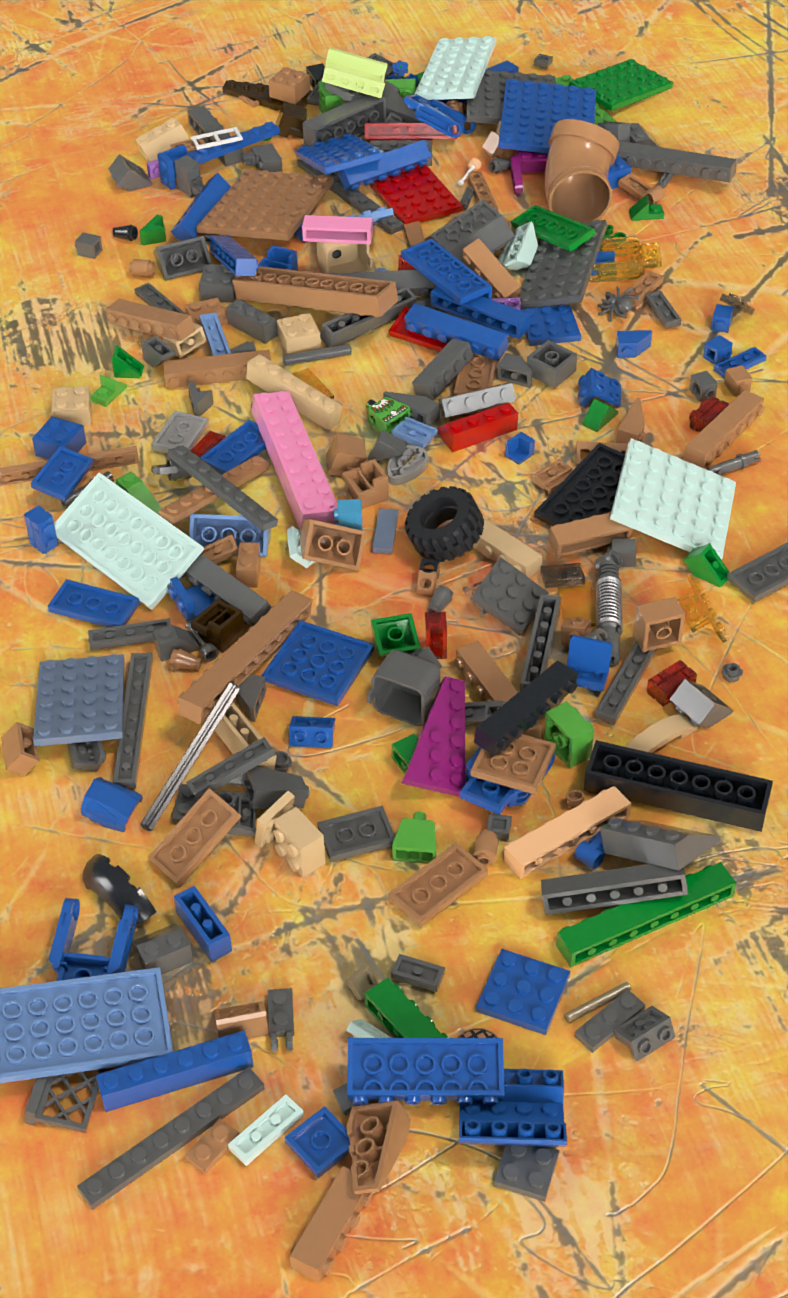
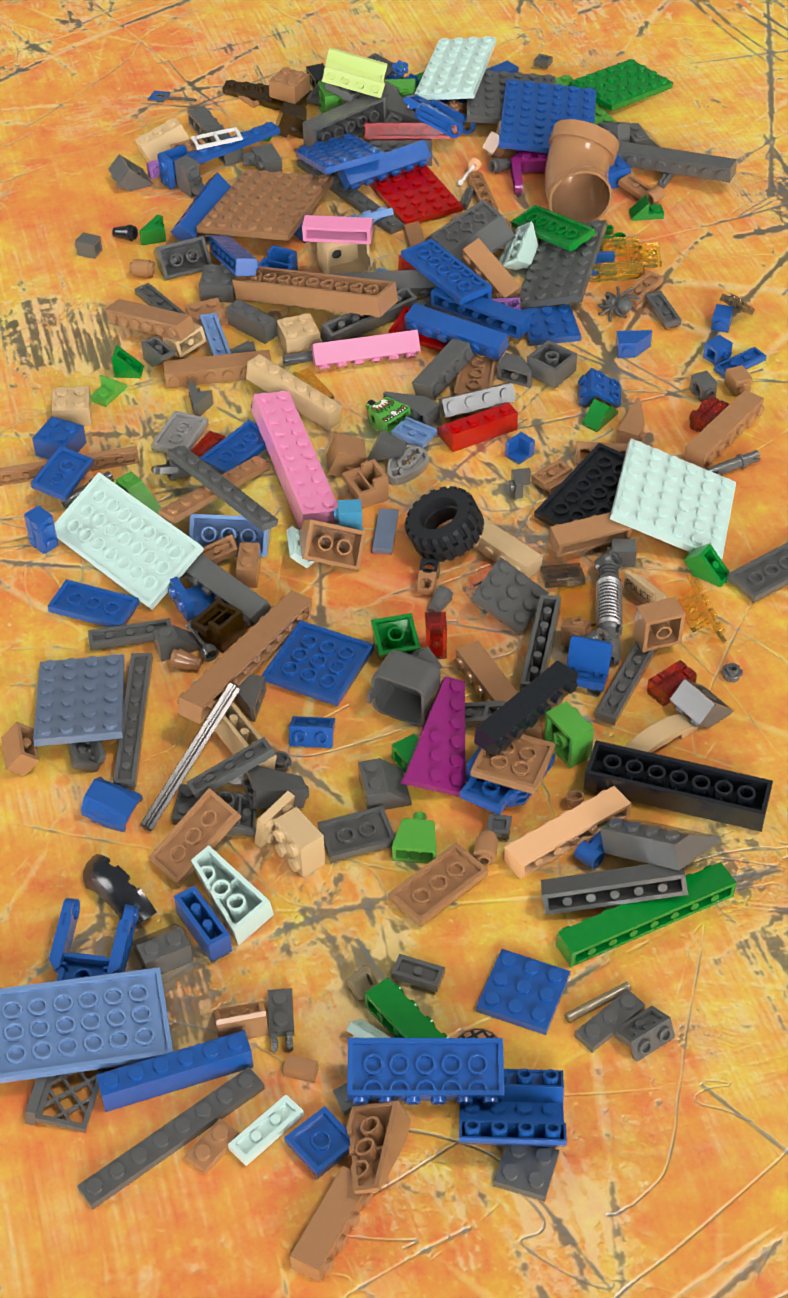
none -> dark grey piece [147,91,197,102]
none -> light aqua wedge [191,845,274,946]
none -> medium nougat piece [283,1054,319,1083]
none -> bright pink brick [311,330,421,370]
none -> dark grey slope [358,758,412,810]
none -> dark grey bracket [509,468,531,499]
none -> tan panel [624,569,667,604]

